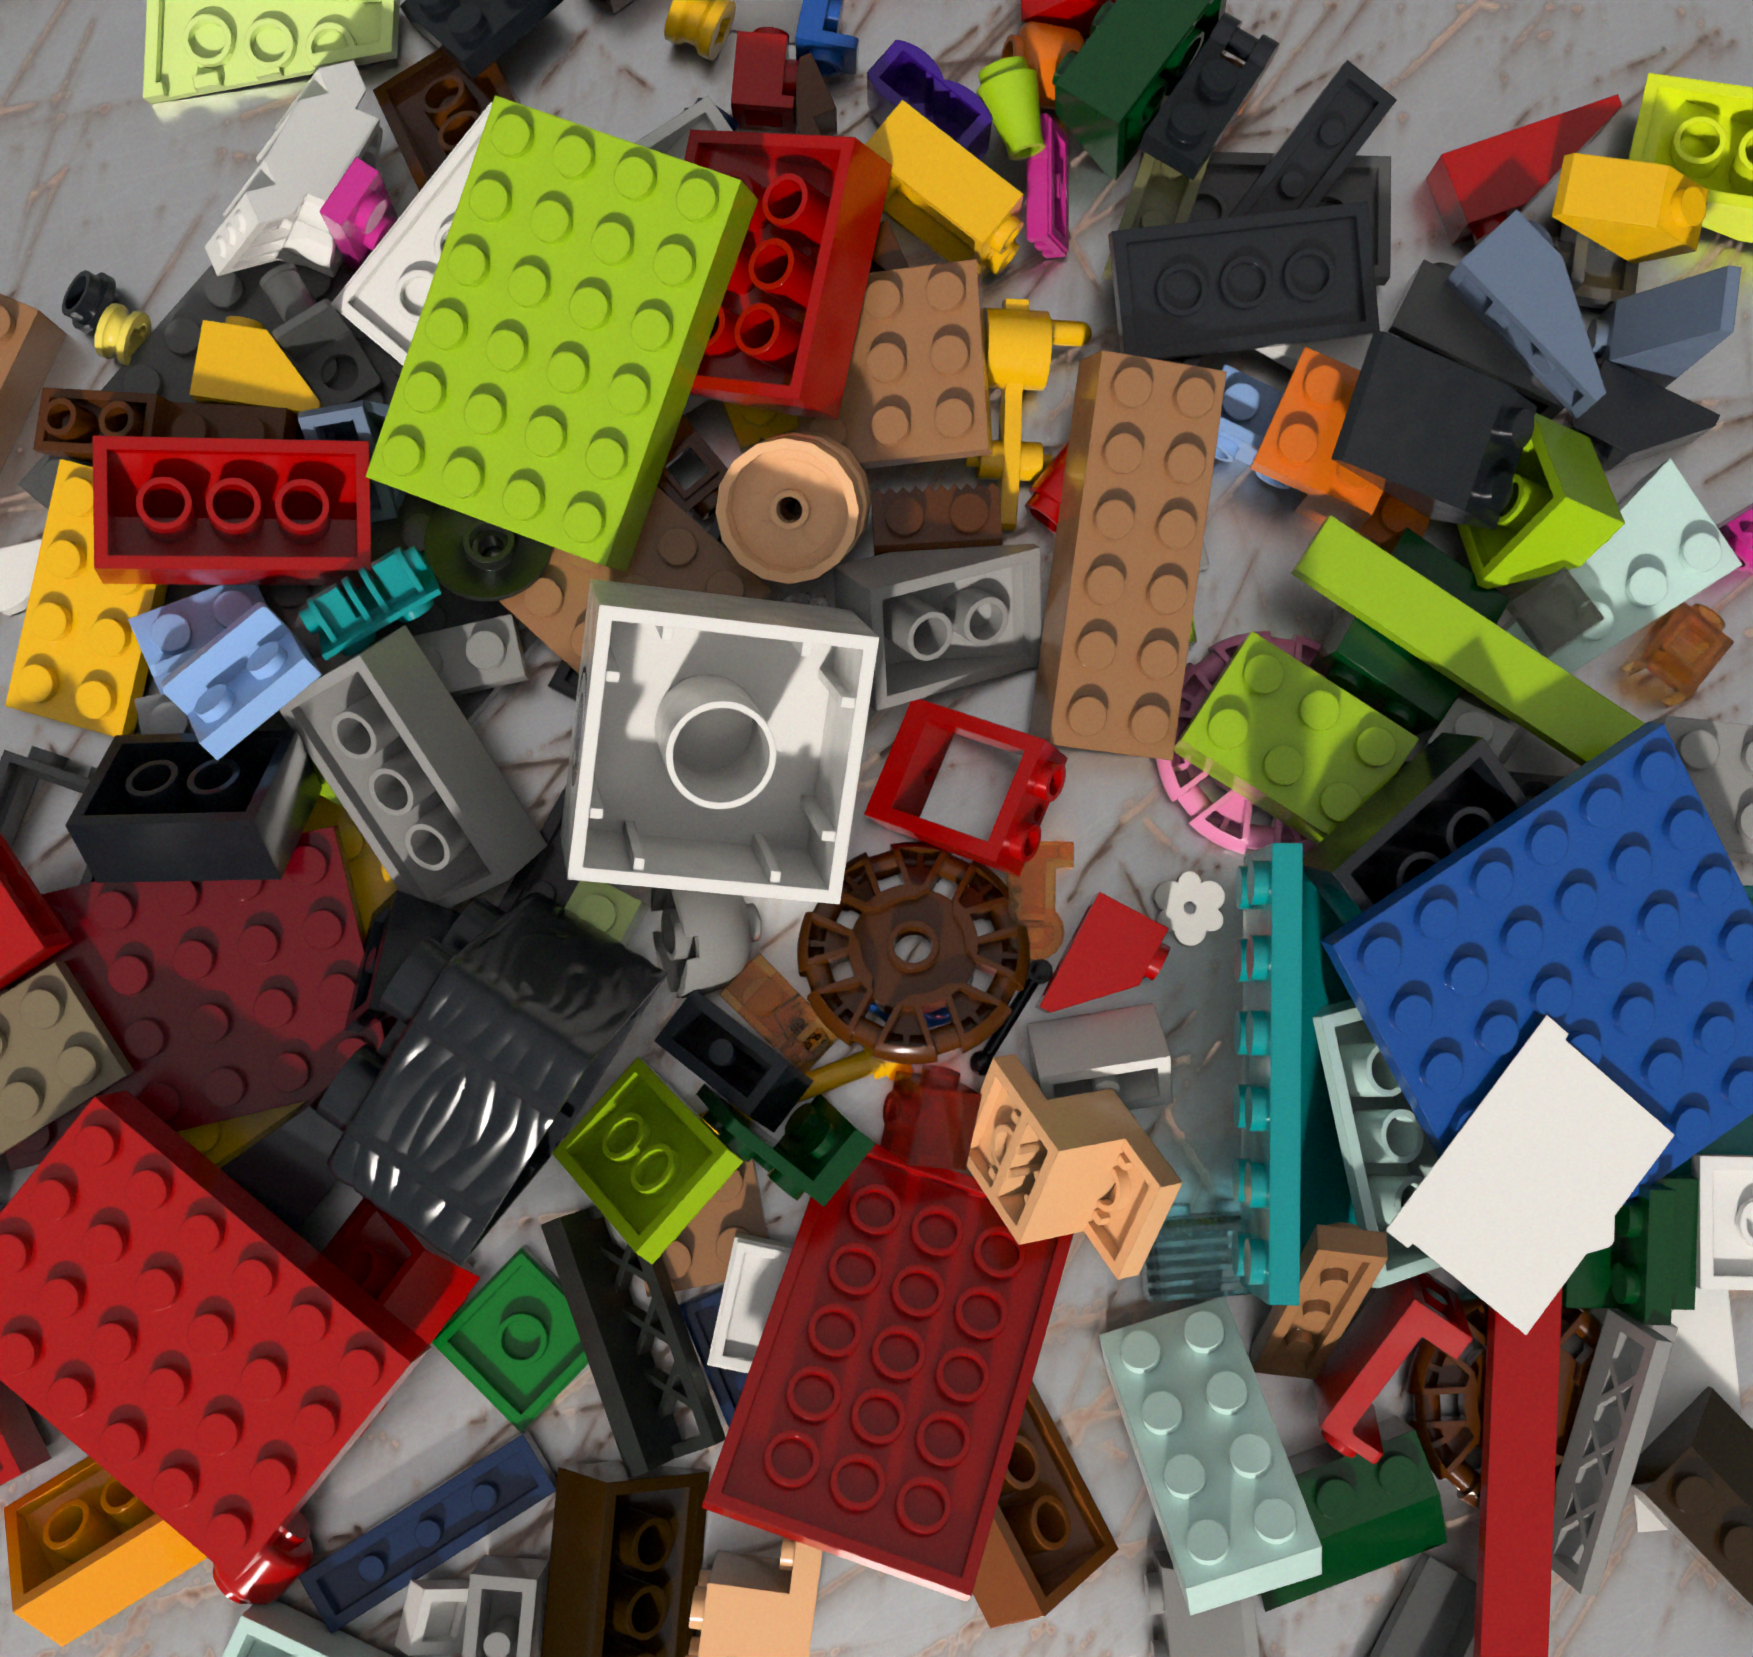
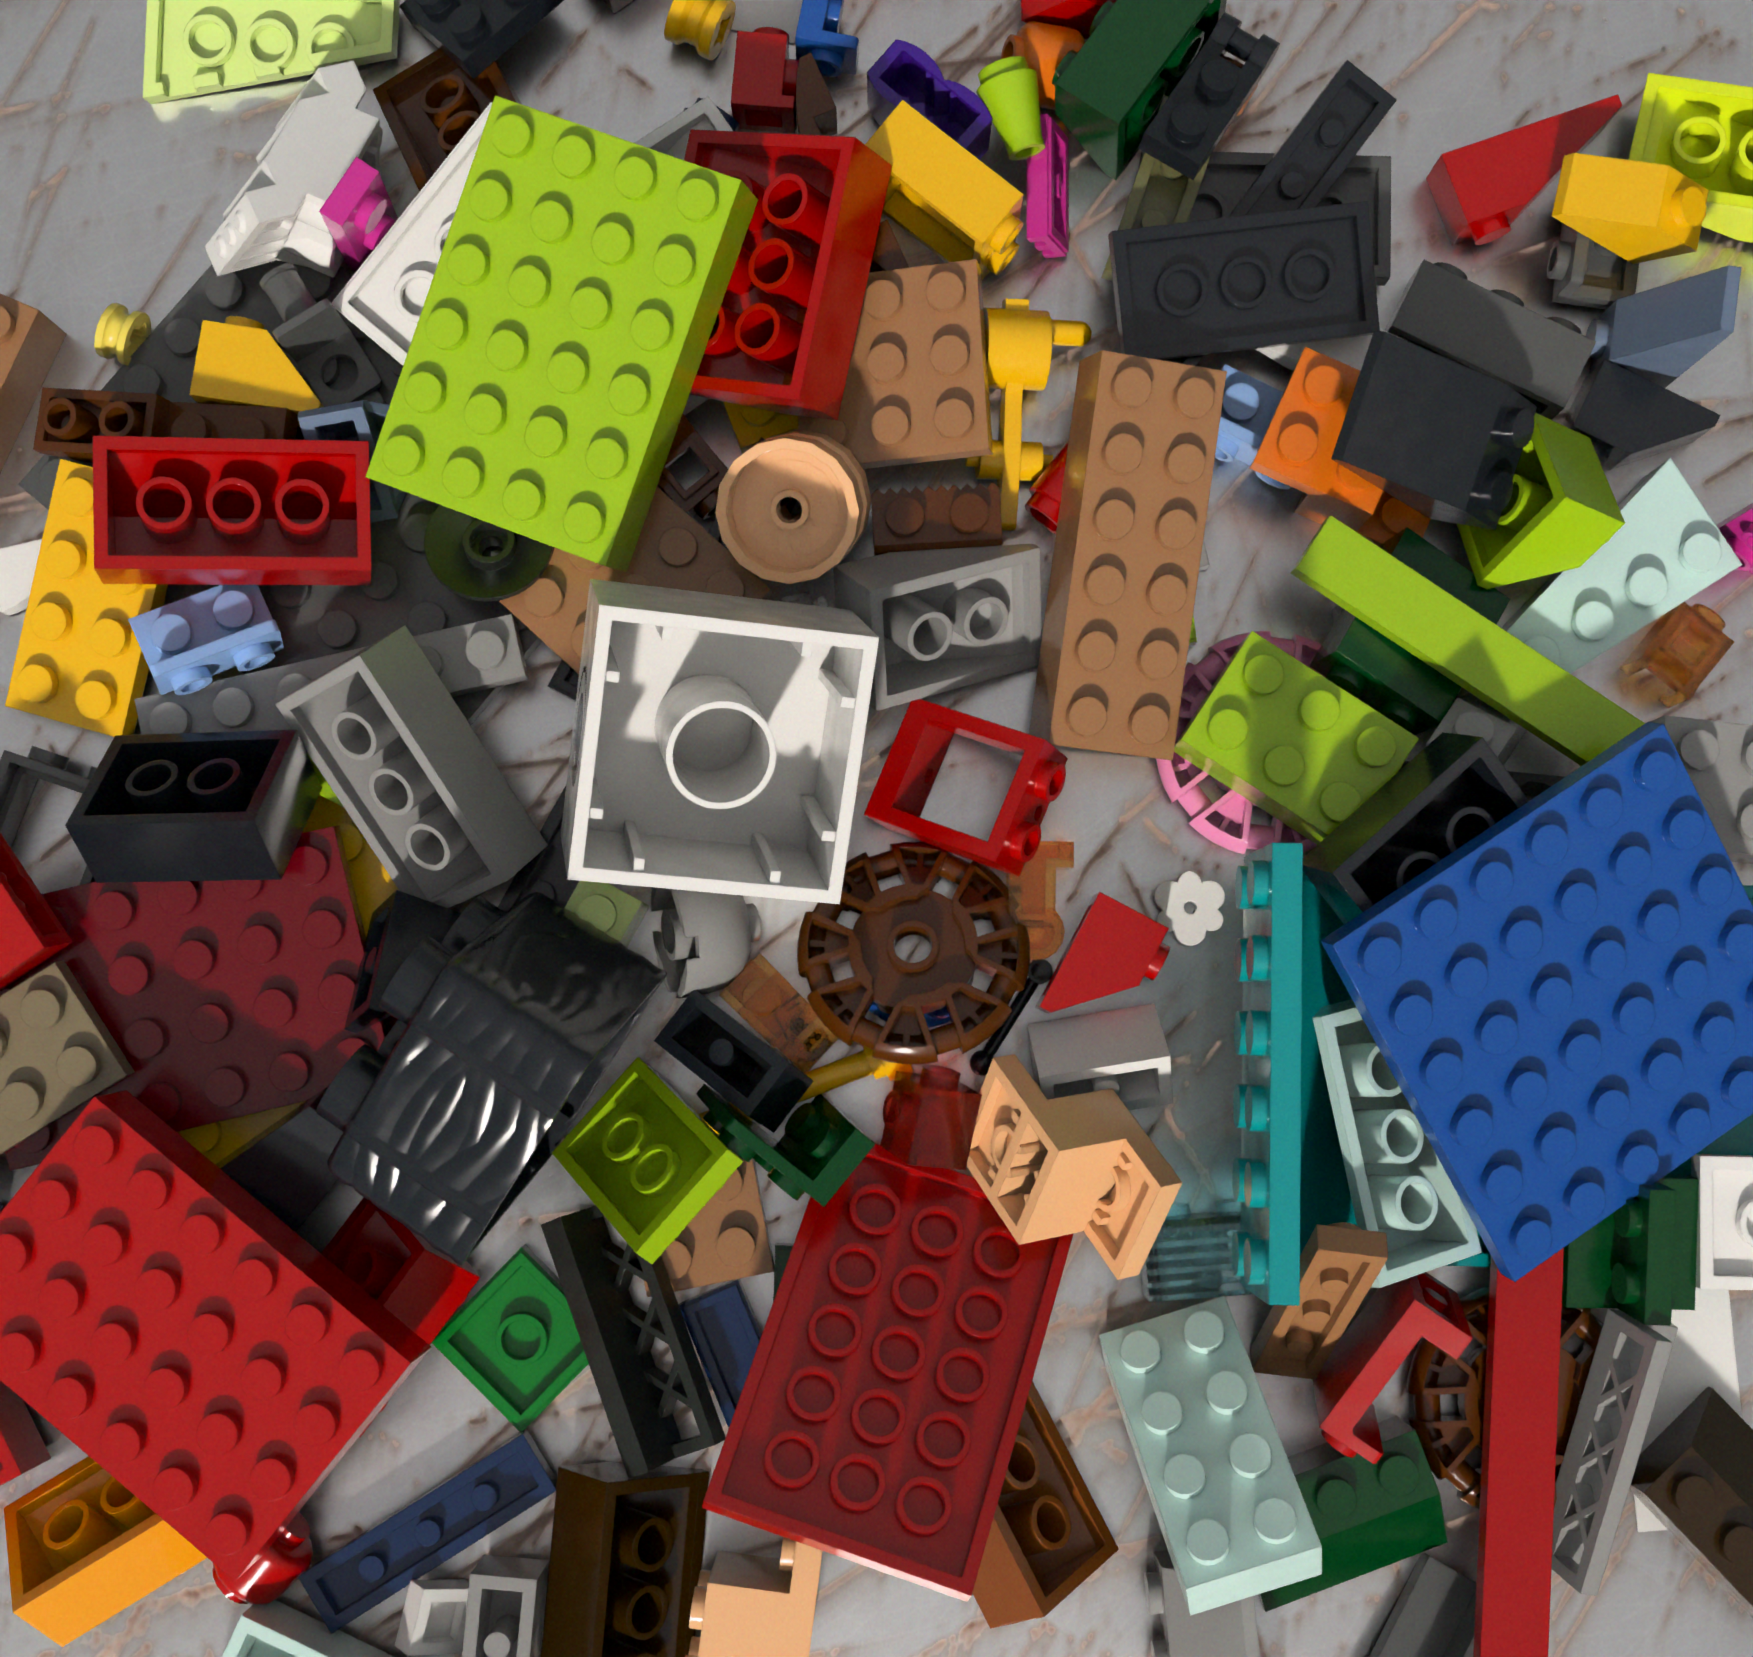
black plate [62,270,120,333] -> none
light blue bracket [160,602,322,761] -> none
teal hinge [298,545,442,660] -> none
white tile [707,1232,794,1373] -> none
white sticker [1386,1015,1674,1335] -> none
sand blue slope [1444,209,1606,419] -> none
clear smoke tile [1506,567,1605,659] -> none

